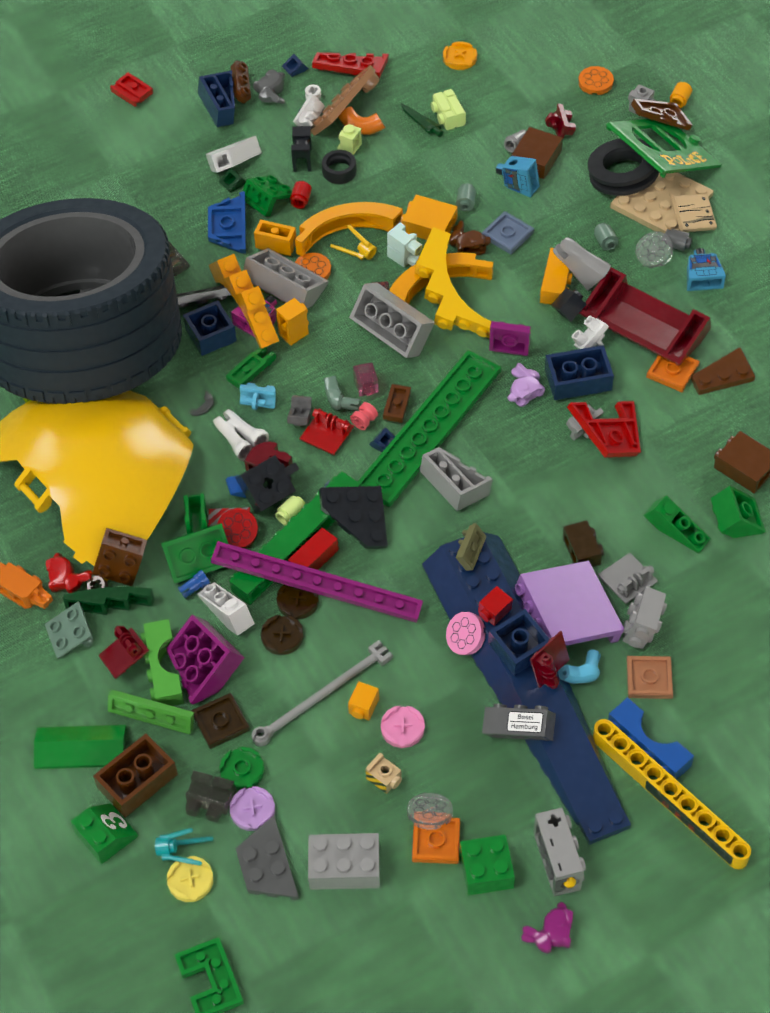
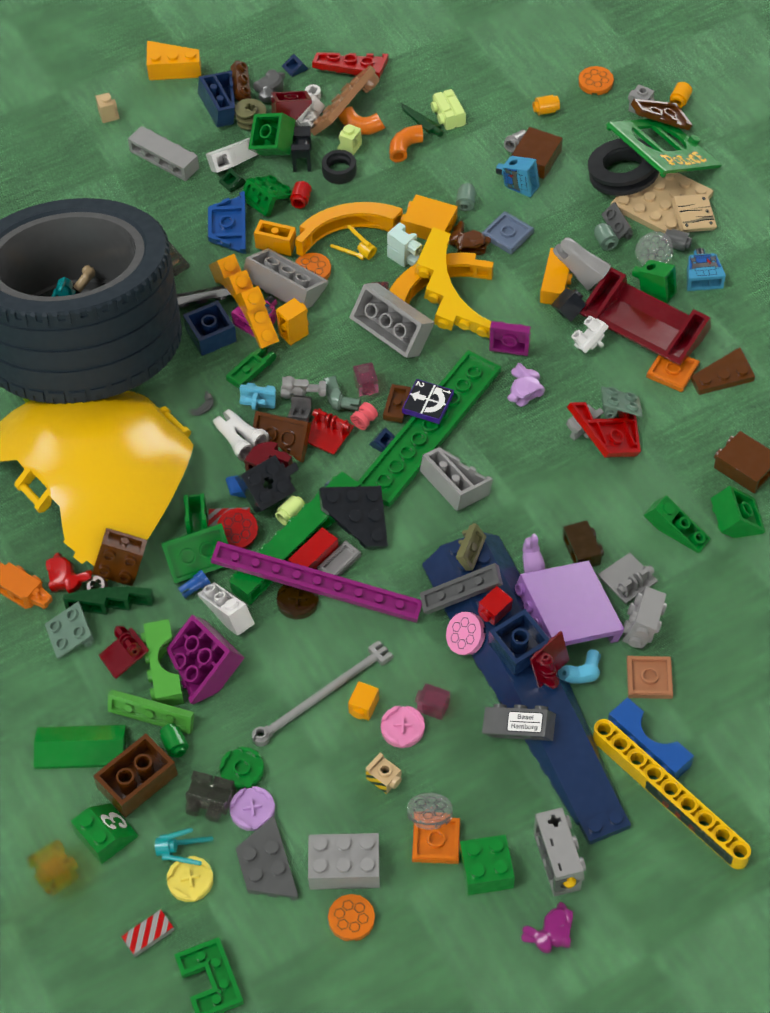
red plate [110,72,153,107] -> none
dark brown tile [191,692,250,749] -> none
dark brown tile [261,615,304,655] -> none
light orange tile [443,41,477,70] -> none
dark red hips [545,103,576,138] -> none
dark blue brick [545,345,614,400] -> none
none -> clear yellow brick [27,839,79,896]
none -> teal plant [51,277,76,297]
none -> tan arm [73,265,95,292]
none -> tan brick [95,93,120,123]
none -> tile [121,909,174,957]
none -> light grey brick [128,126,199,181]
none -> light orange wedge [146,41,201,80]
none -> green brick [160,723,189,758]
none -> olive piece [235,98,267,130]
none -> green brick [248,113,296,156]
none -> reddish brown wing [253,411,312,462]
none -> dark red slope [271,91,312,120]
none -> light grey piece [281,376,326,399]
none -> light grey tile [317,541,361,576]
none -> orange tile [328,894,375,941]
none -> orange cylinder [389,125,423,162]
none -> tile [402,379,454,424]
none -> clear pink brick [415,683,450,720]
none -> dark grey plate [420,563,503,615]
none -> lavender animal [522,534,545,573]
none -> light orange brick [532,95,560,115]
none -> dark grey hinge [601,202,633,240]
none -> sand green hinge [601,386,643,419]
none -> green torso [632,260,677,304]

